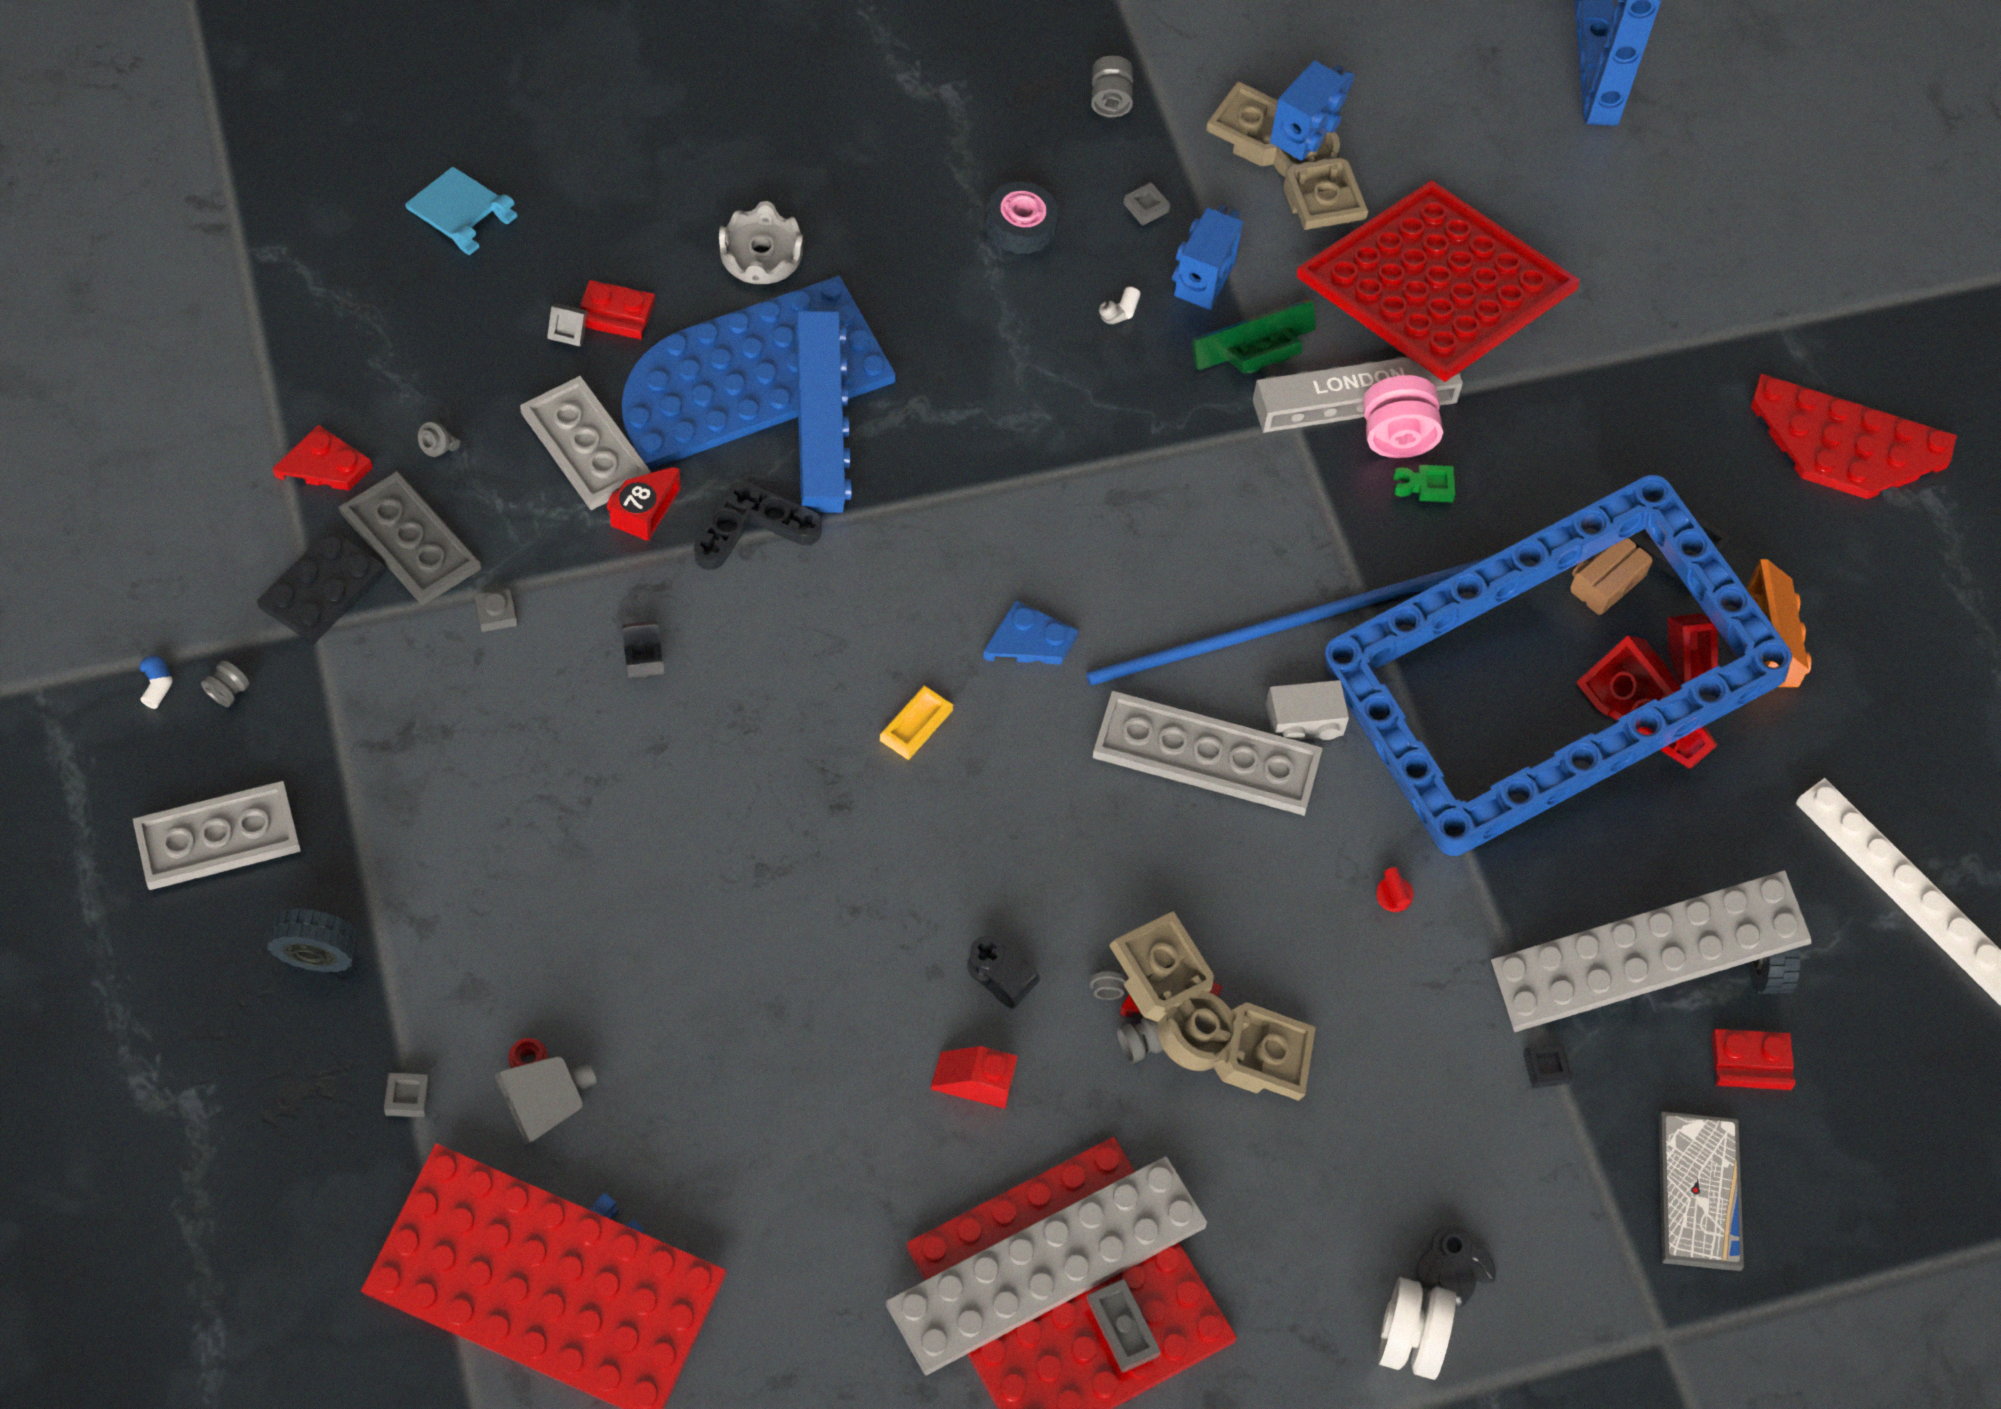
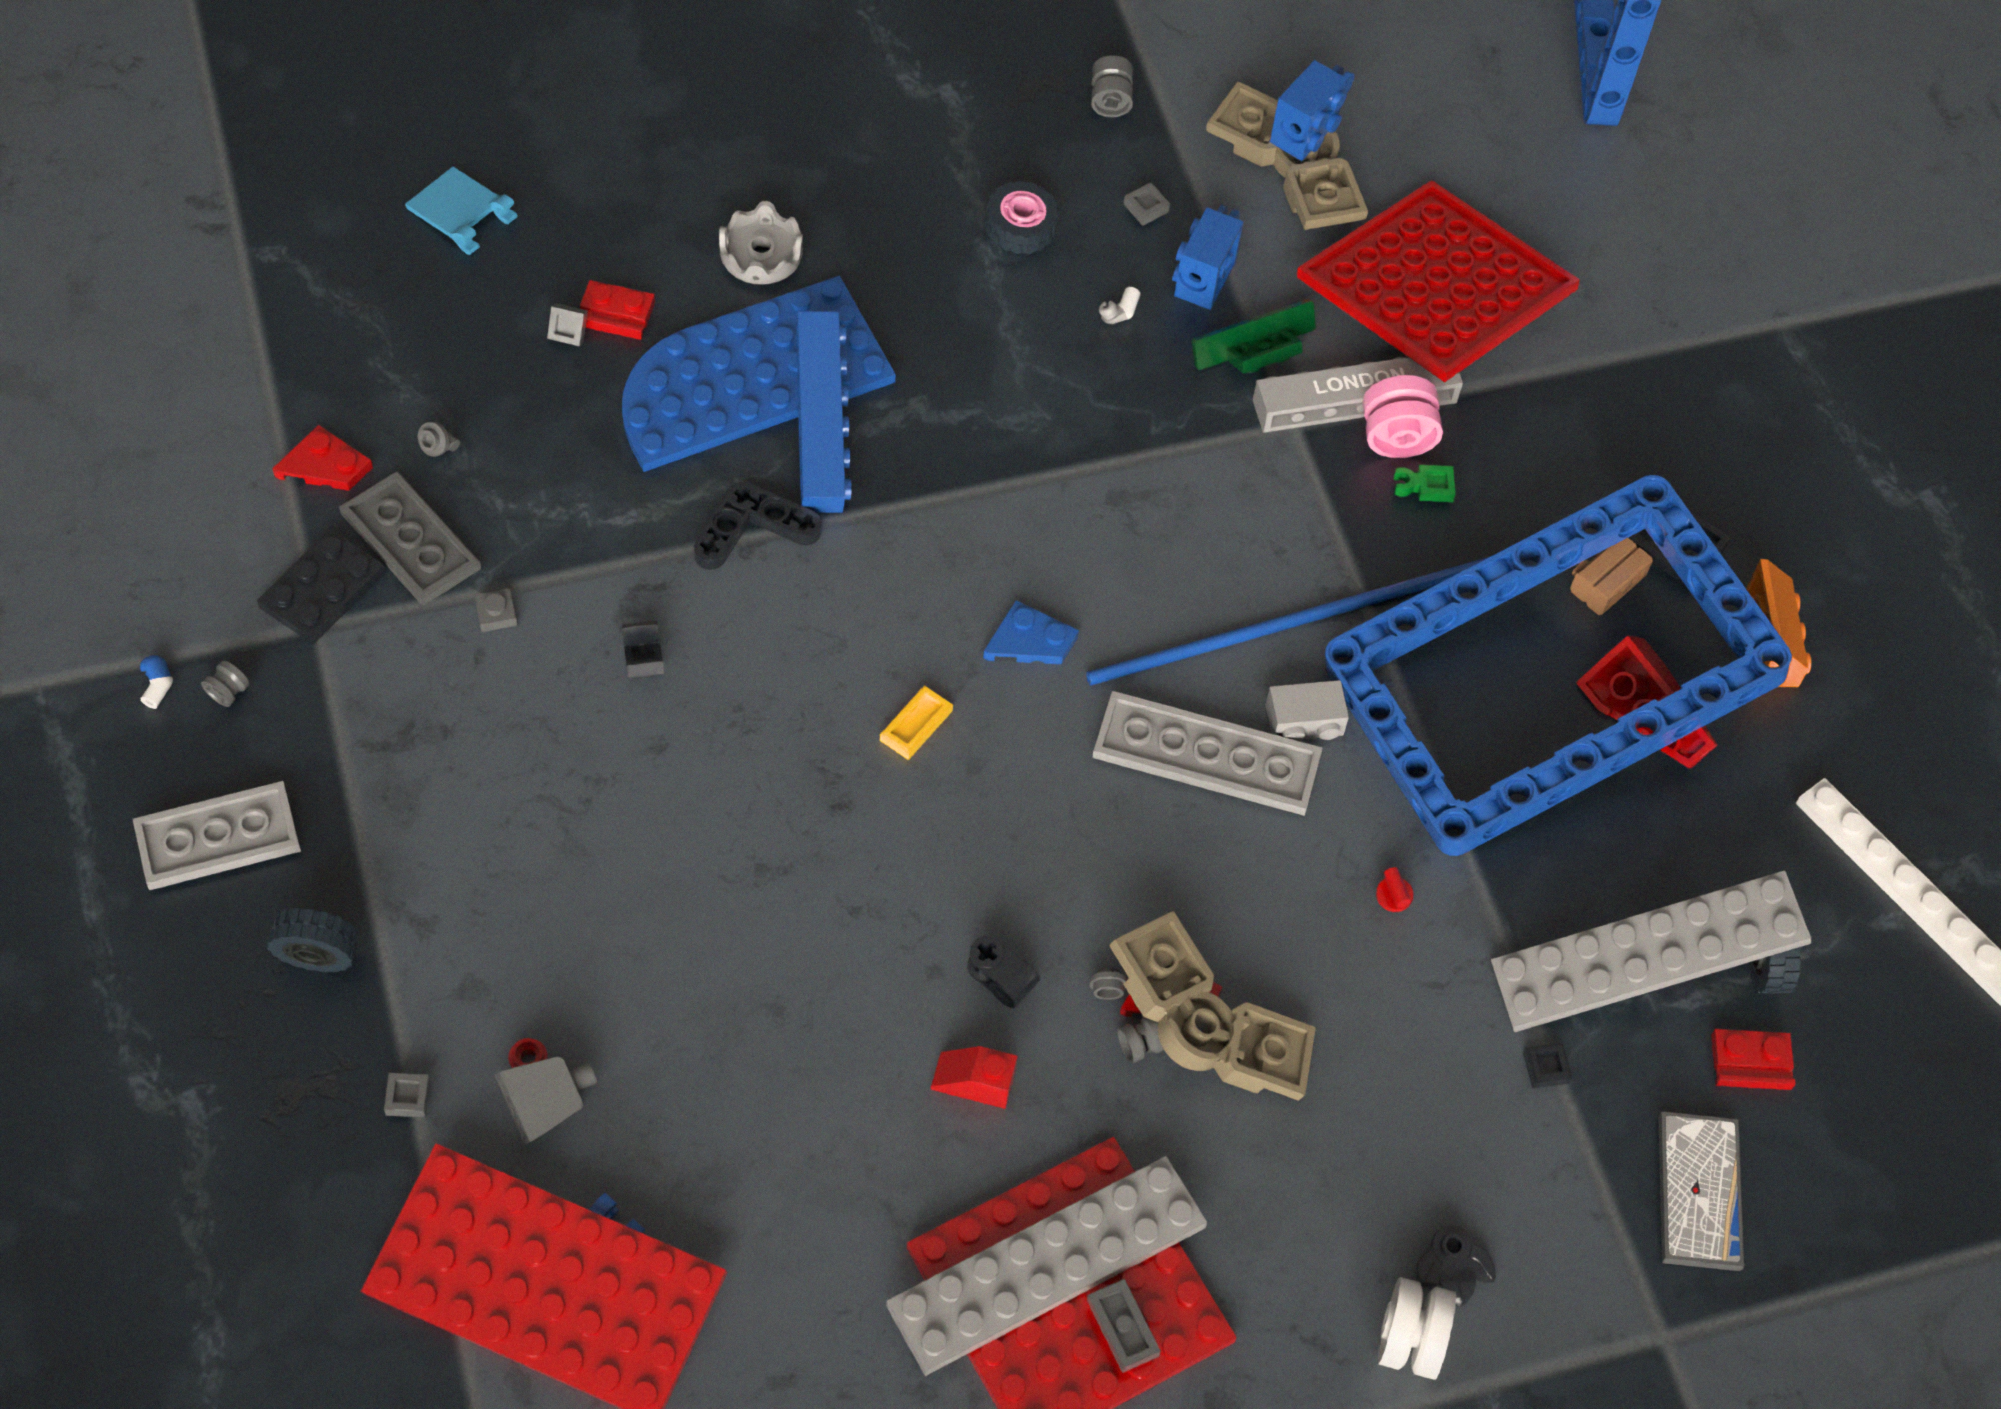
light grey plate [520,376,651,510] -> none
red slope [607,467,681,541] -> none
red slope [1667,613,1718,688] -> none
red plate [1750,374,1957,499] -> none

